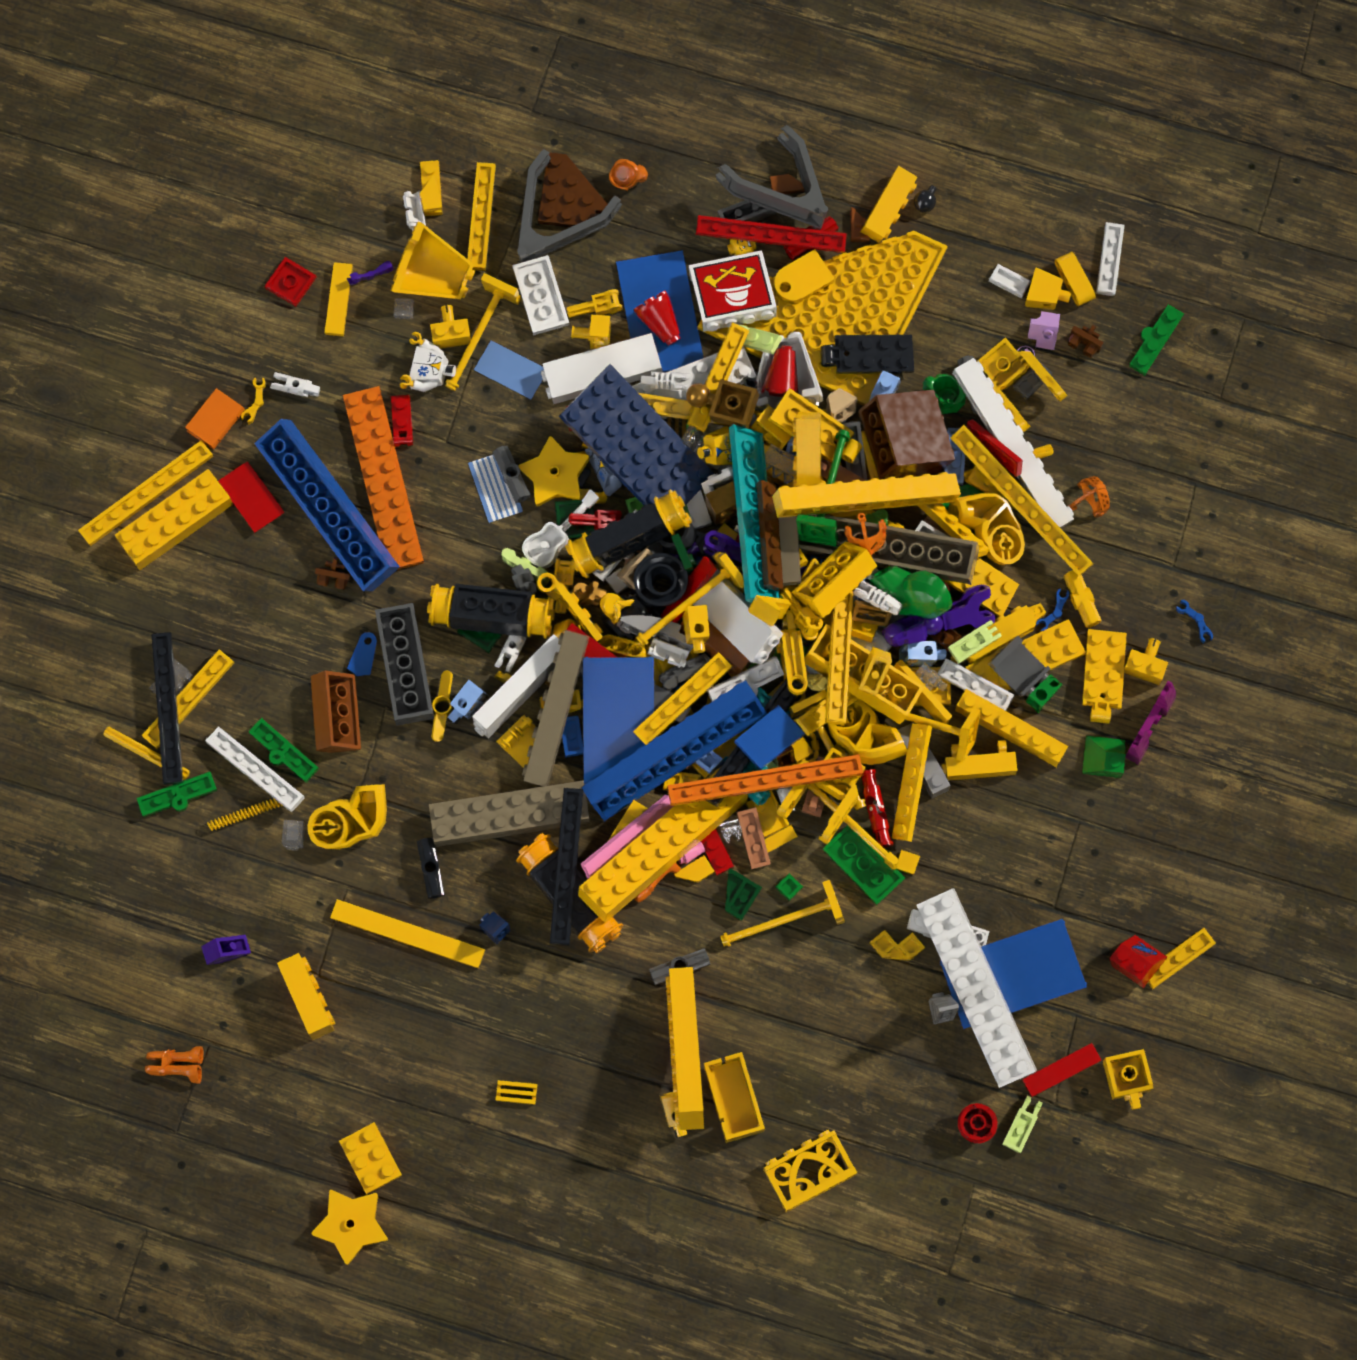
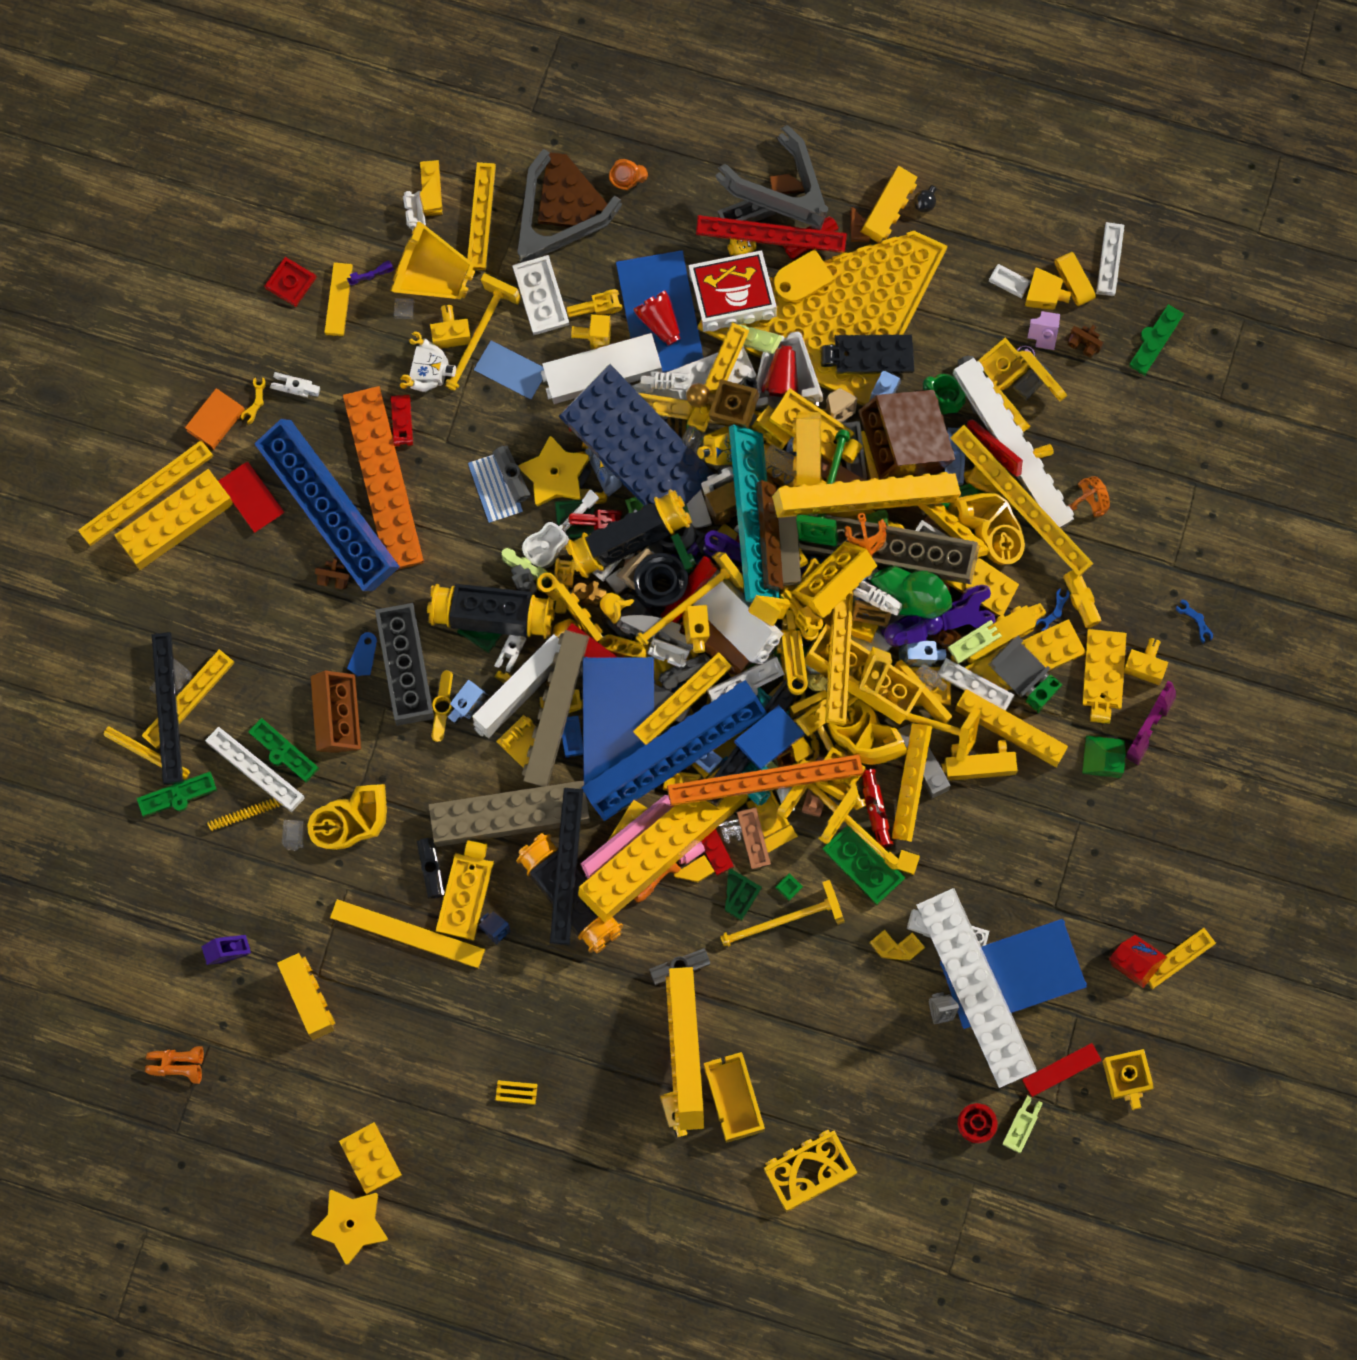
none -> yellow hinge [436,840,494,940]

